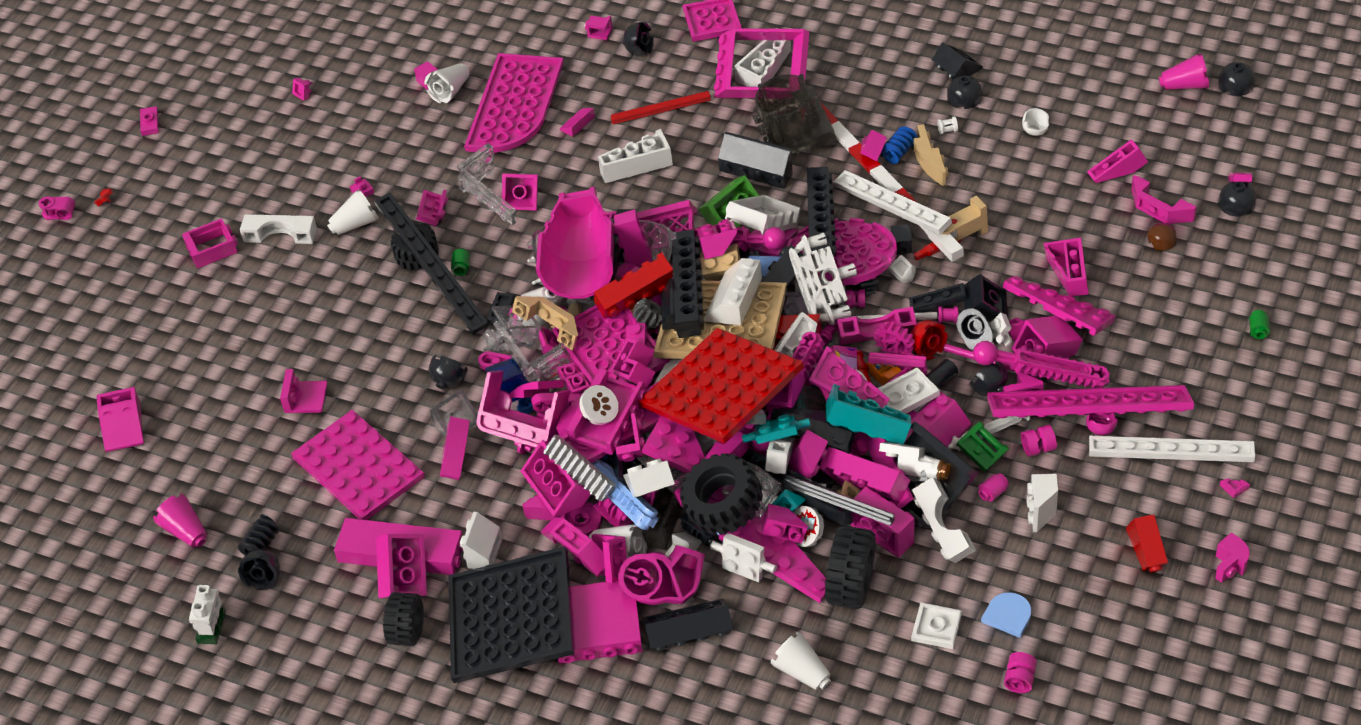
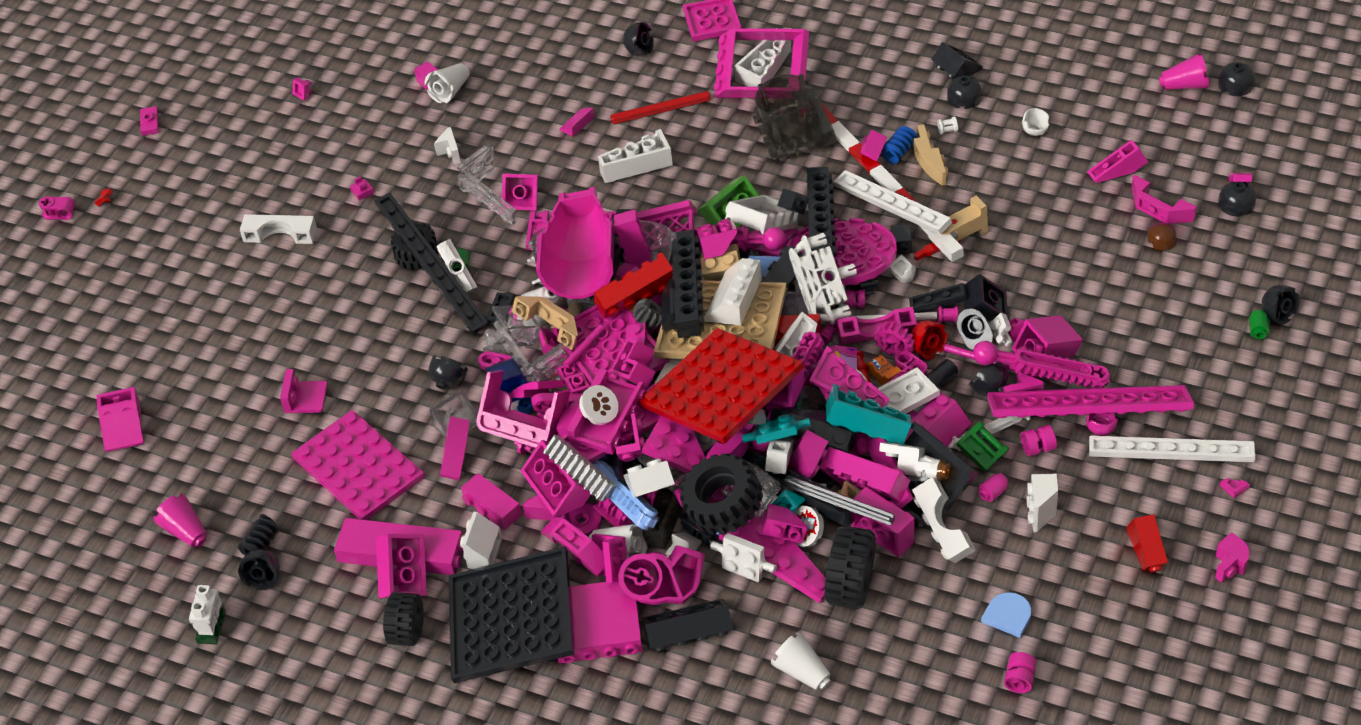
dark pink window [182,218,238,269] -> none
white cone [327,189,379,235] -> none
dark pink bracket [416,189,448,226] -> none
dark pink plate [464,53,564,153] -> none
dark pink window [585,15,613,40] -> none
slope [718,132,793,189] -> none
dark pink axle [868,352,926,368] -> none
white tile [911,602,962,649] -> none
dark pink wing [1003,276,1116,336] -> none
dark pink wedge [1043,238,1089,297] -> none
none -> white slope [434,127,460,164]
none -> white piece [436,239,478,293]
none -> dark pink brick [461,473,522,530]
none -> dark pink plate [526,211,549,250]
none -> dark pink bar [563,324,605,368]
none -> black brick [777,189,810,215]
none -> black cylinder [1262,285,1299,324]

